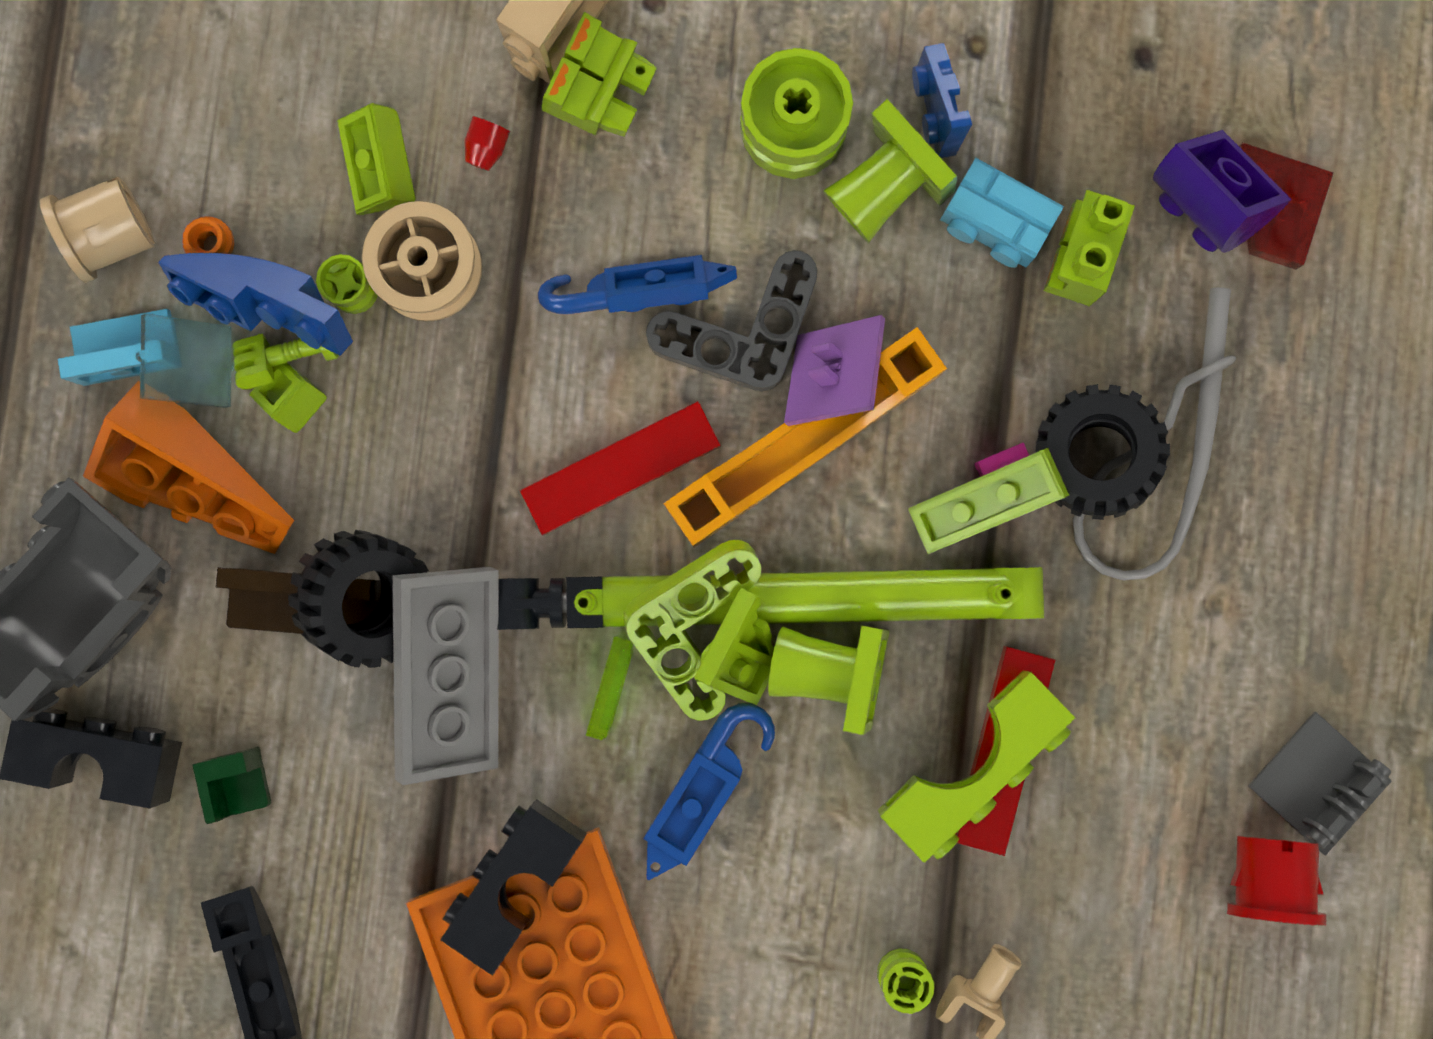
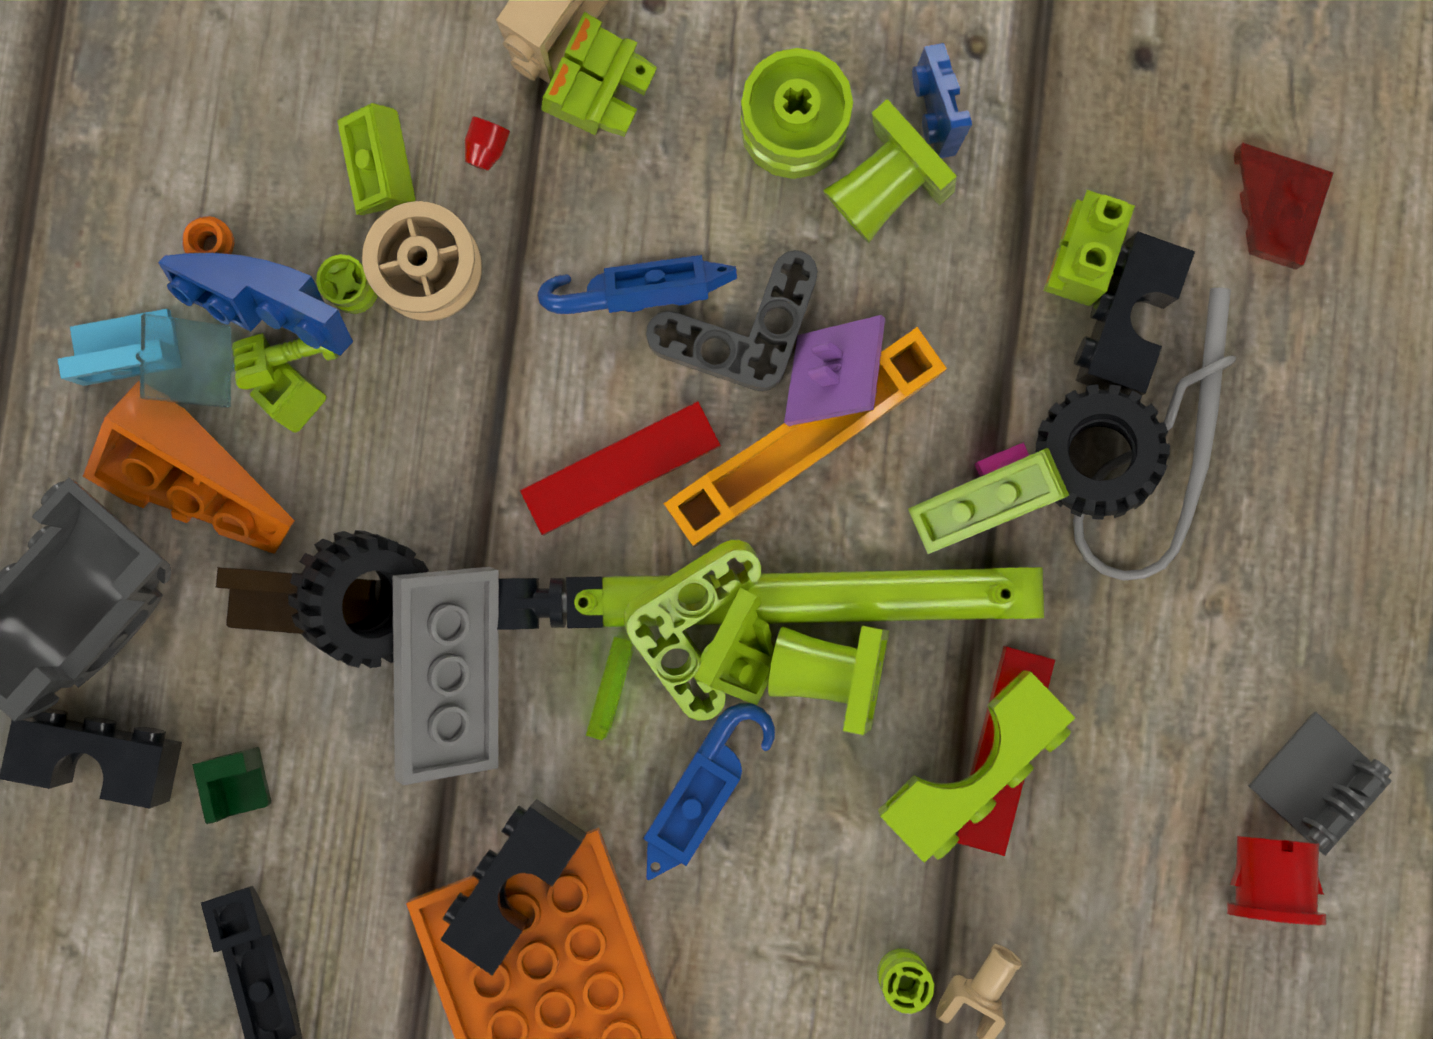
tan piece [40,177,155,283] -> none
medium azure brick [940,157,1064,268] -> none
dark purple brick [1153,130,1292,253] -> none
none -> black arch [1074,231,1195,395]

